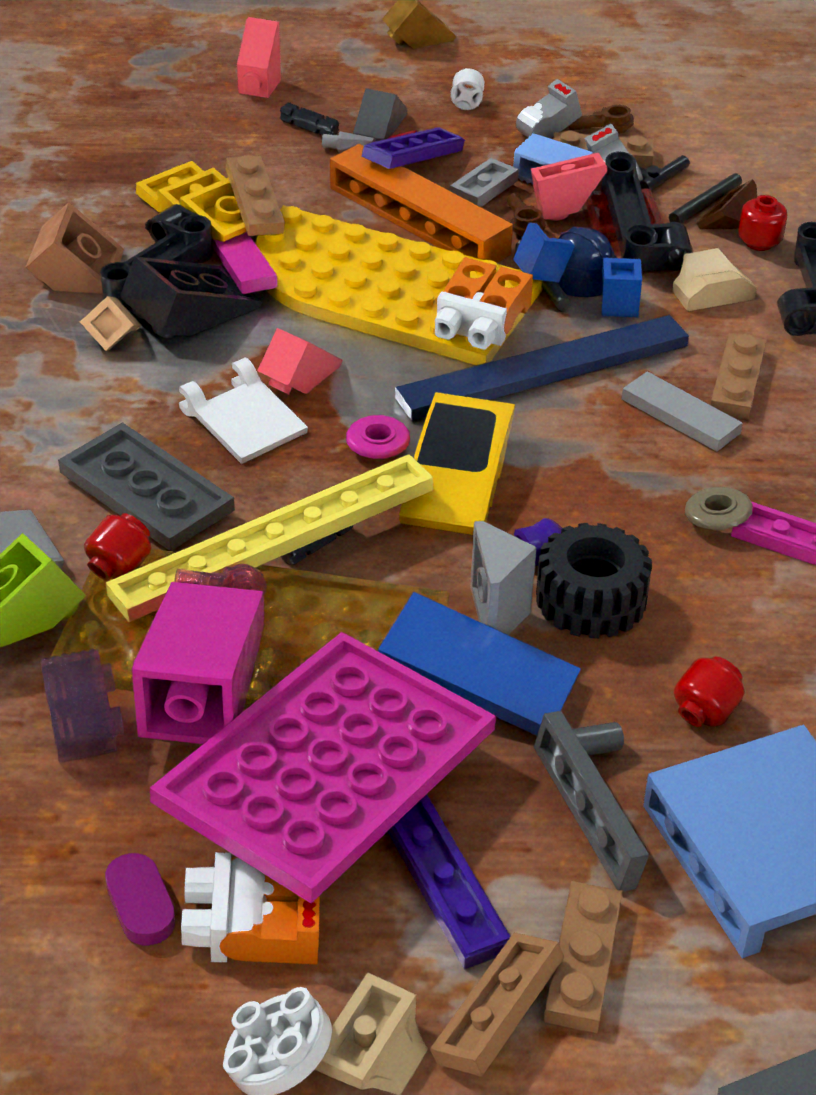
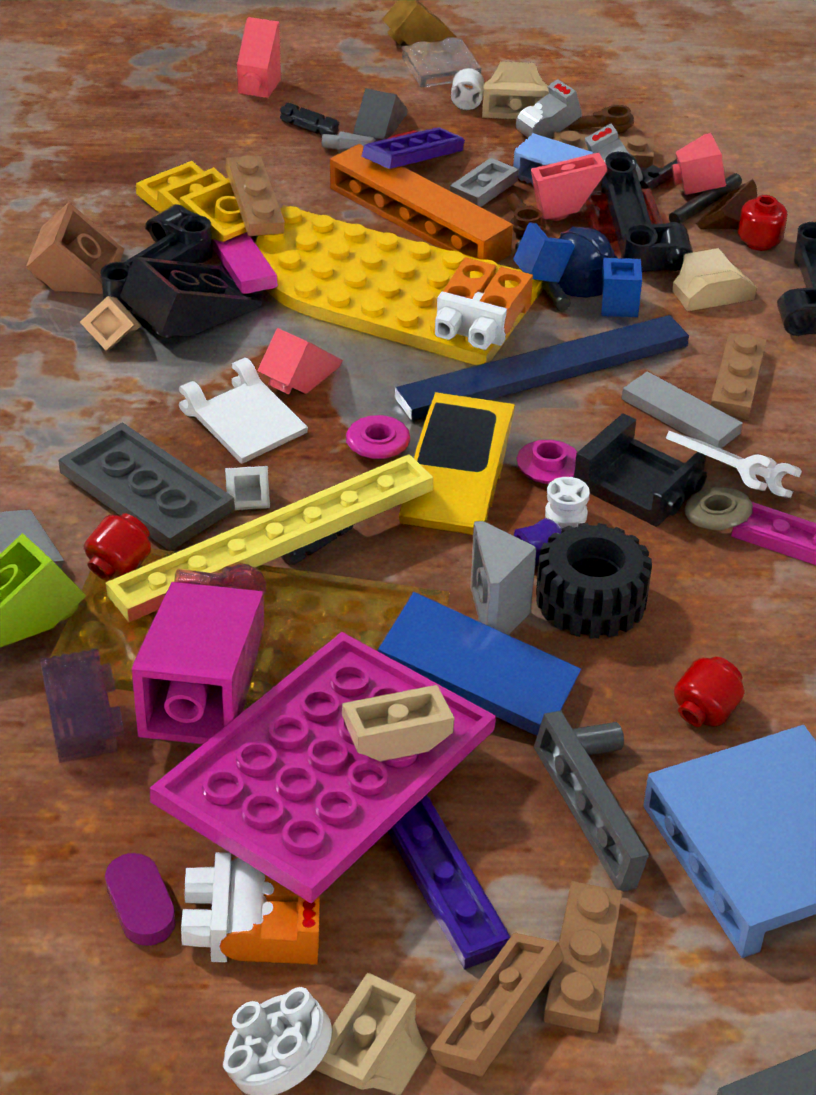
none -> white slope [225,466,270,510]
none -> tan slope [342,685,455,762]
none -> clear plate [402,38,481,87]
none -> tan slope [482,62,549,119]
none -> dark pink piece [516,440,577,484]
none -> white wheel [545,477,590,528]
none -> black panel [574,413,707,527]
none -> white flag [666,431,802,498]
none -> coral slope [672,133,726,195]

